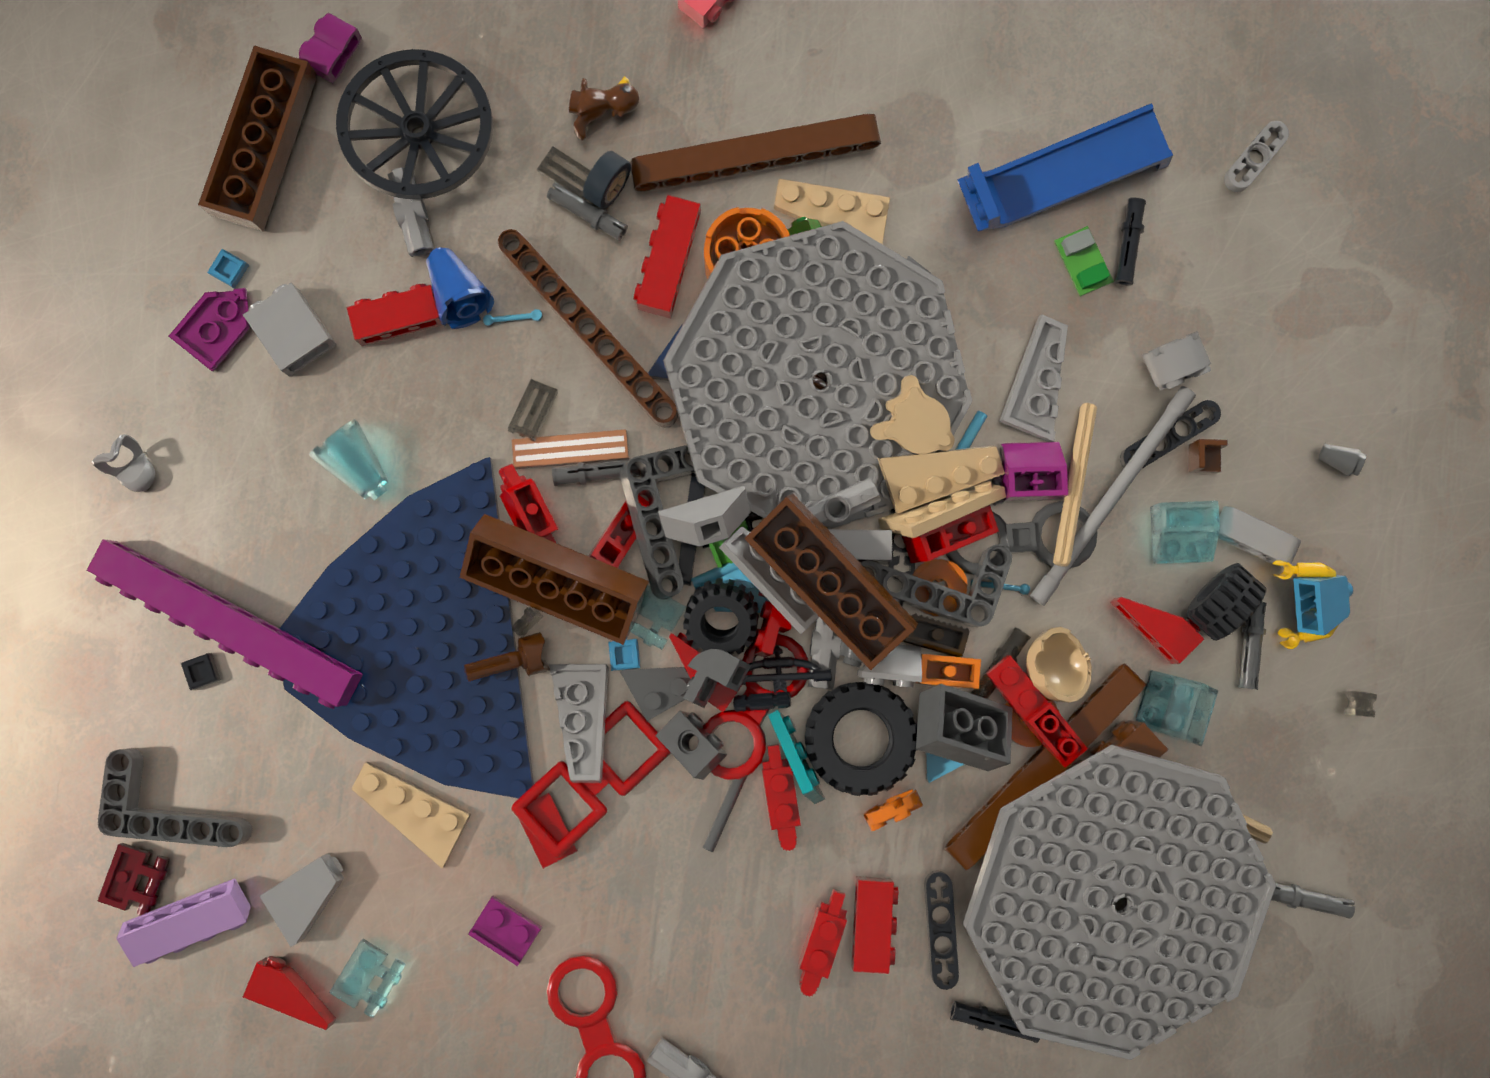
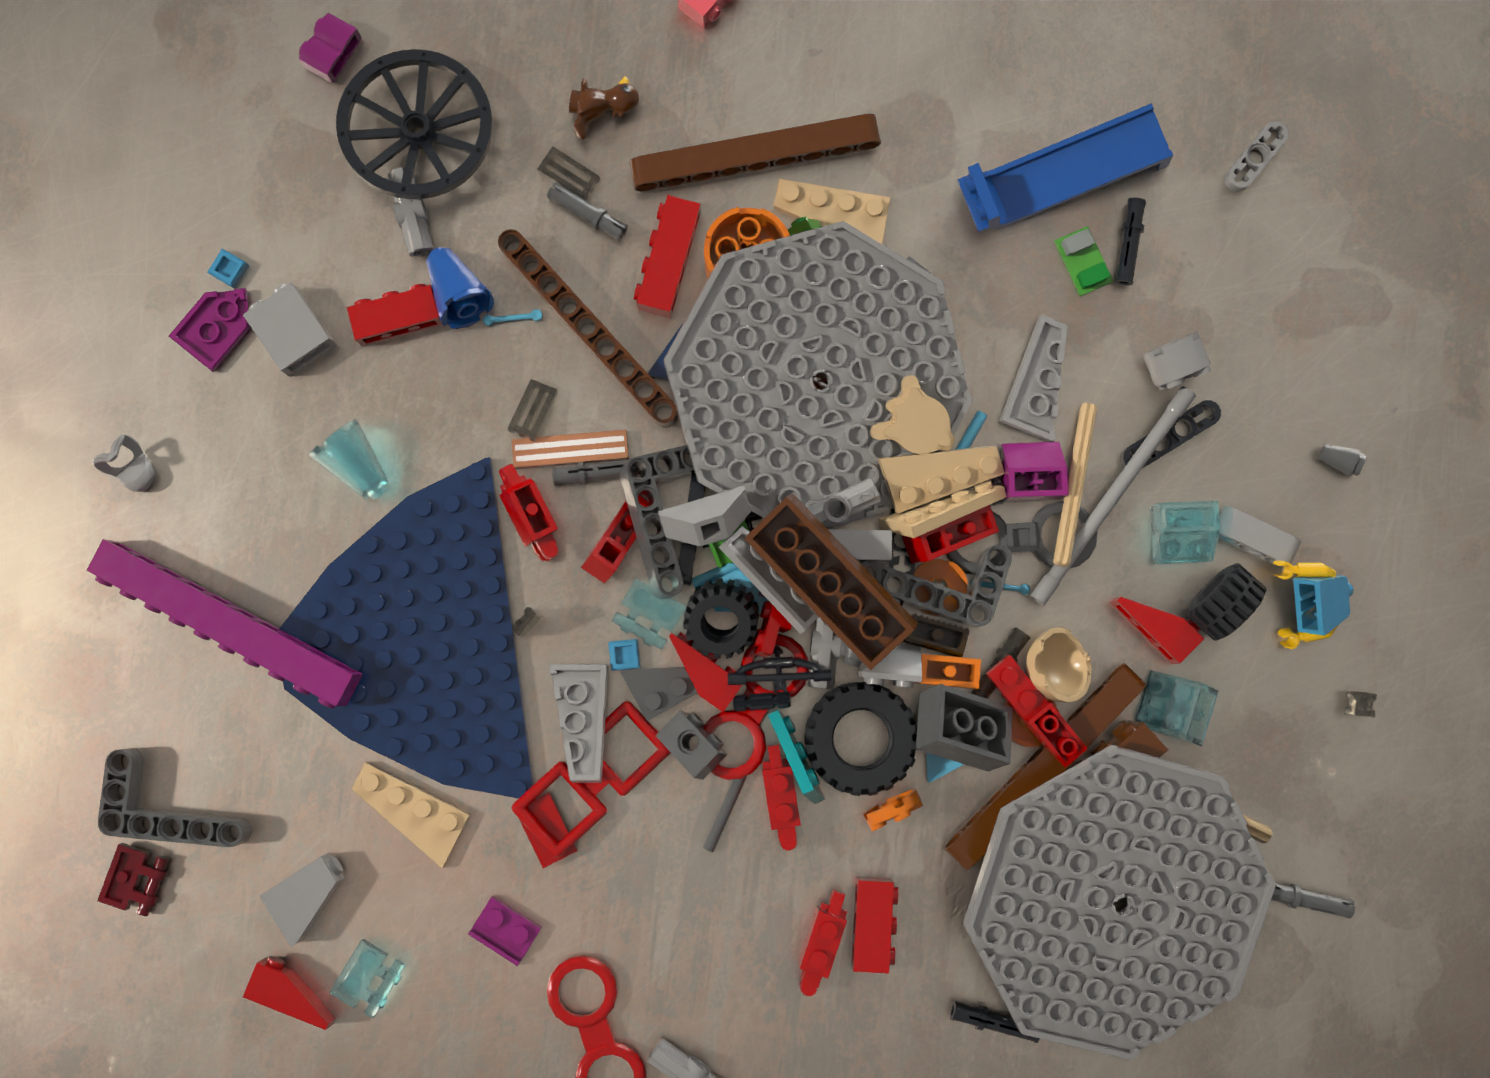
lavender brick [117,878,251,967] -> none
black tile [181,653,221,690] -> none
reddish brown brick [198,45,318,232] -> none
reddish brown brick [459,514,649,645] -> none
reddish brown piece [464,632,550,682] -> none
black wheel [583,151,631,209] -> none
dark grey brick [683,649,751,708] -> none
black beam [924,870,959,990] -> none
reddish brown panel [1189,439,1228,473] -> none
dark grey pin [1239,602,1267,690] -> none

